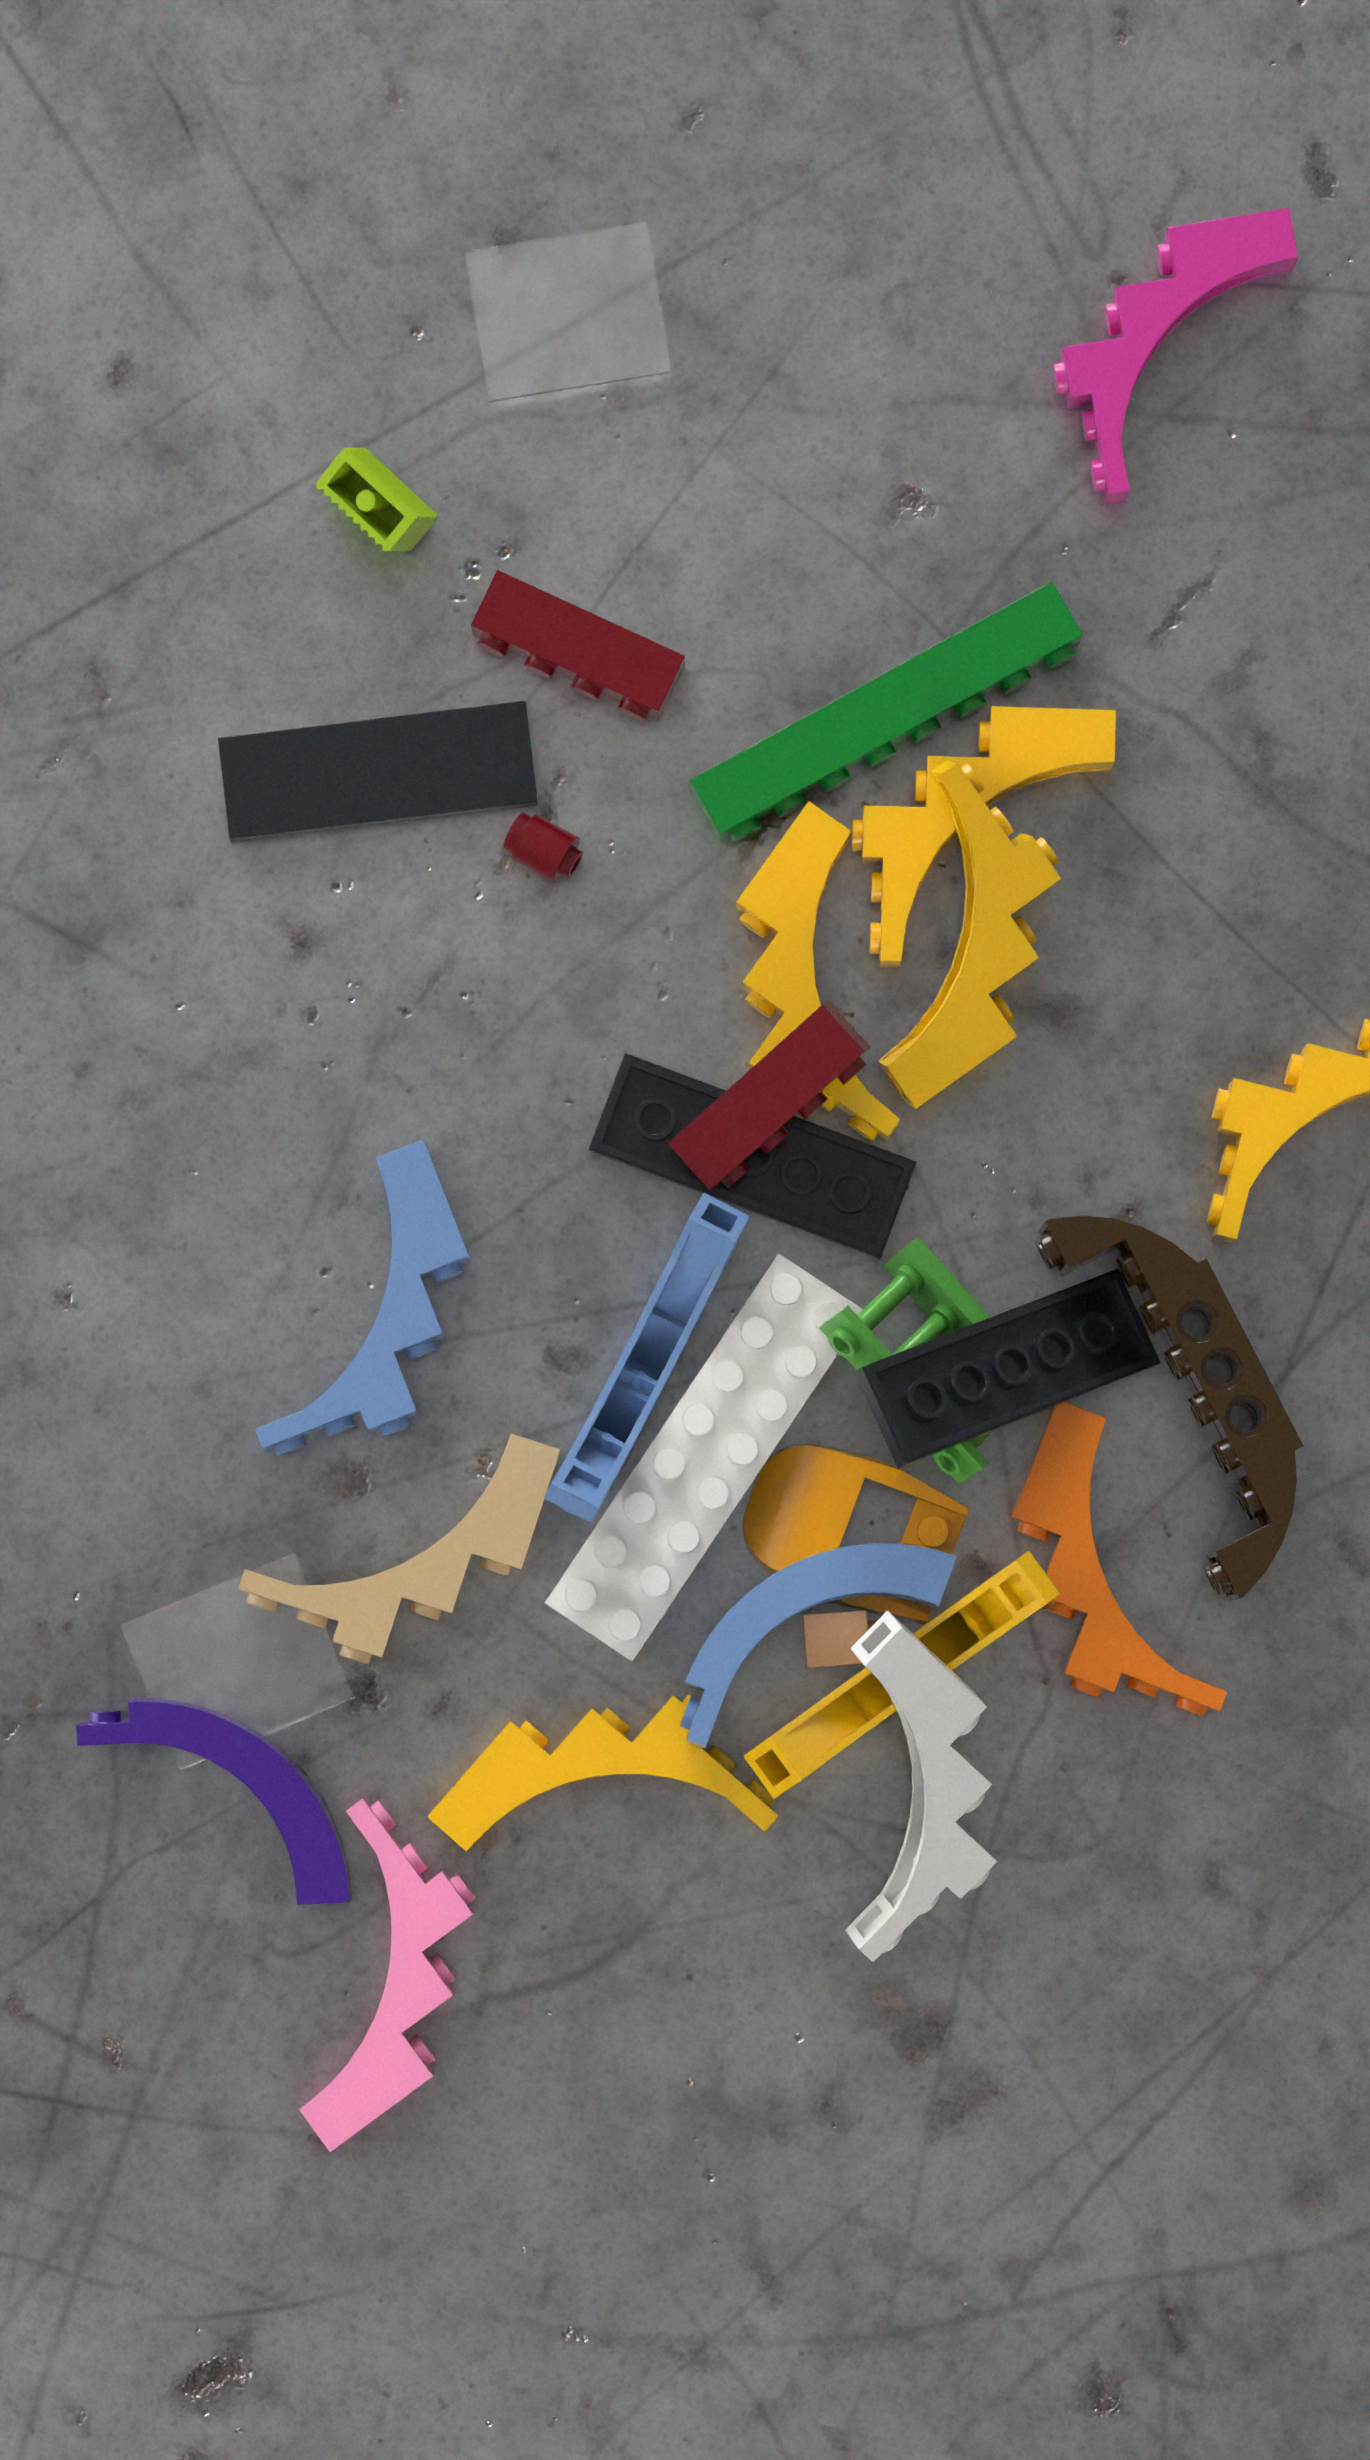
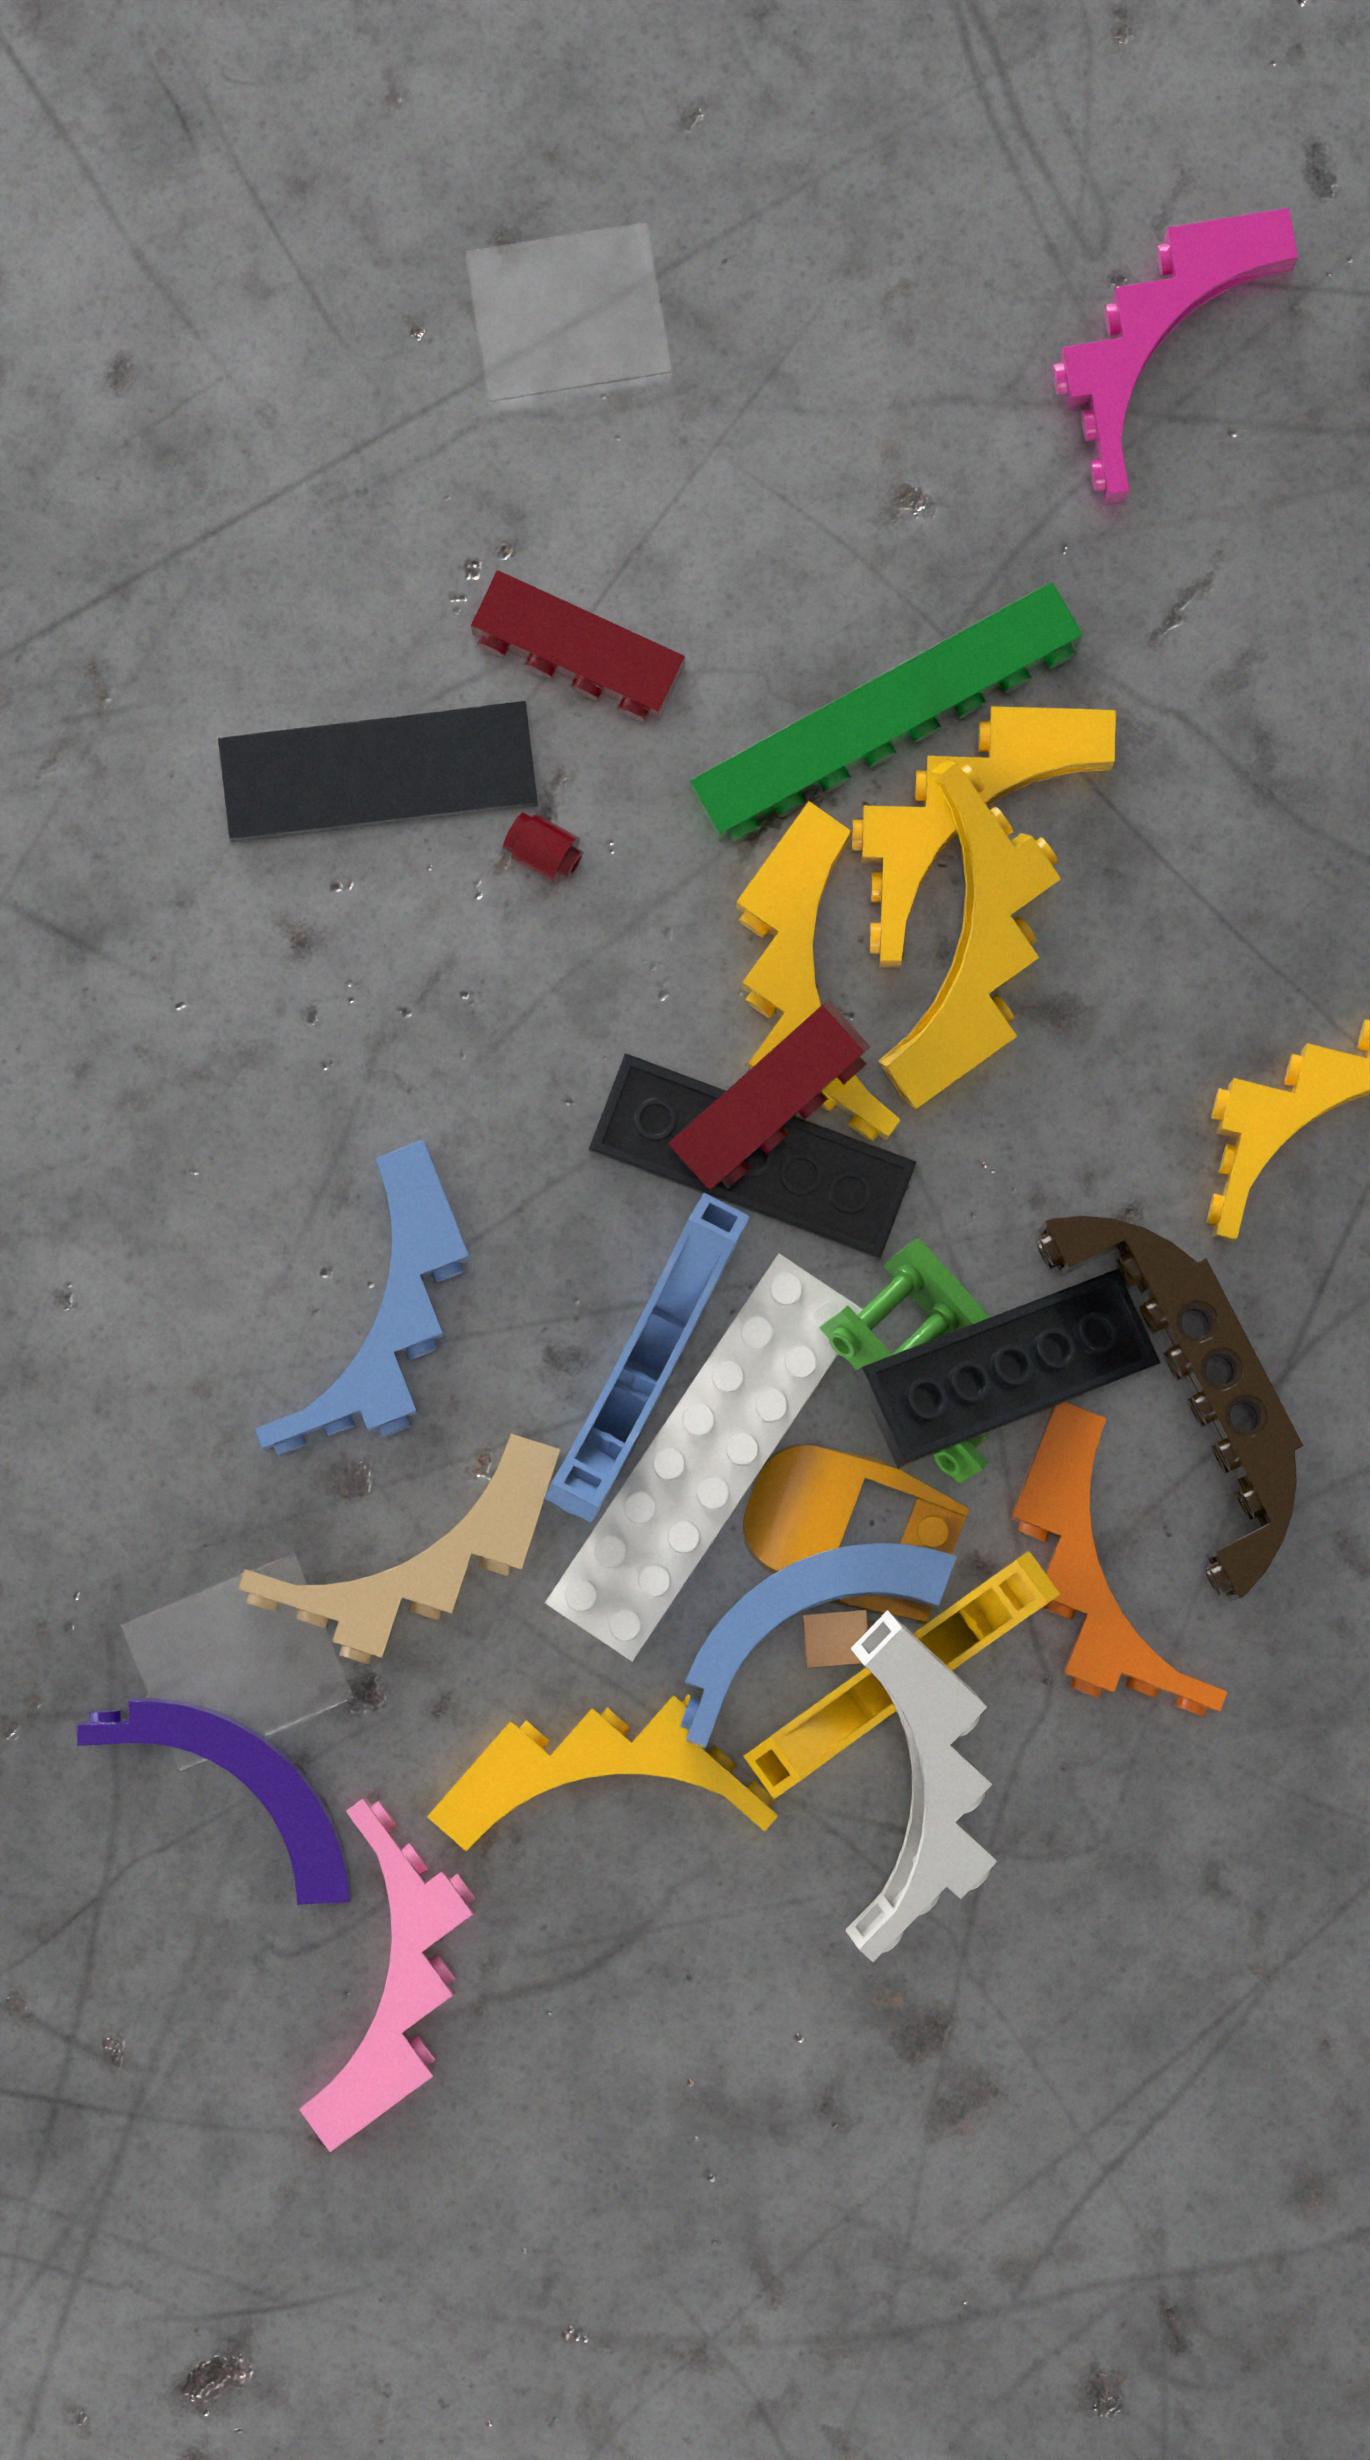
lime brick [316,447,438,551] -> none

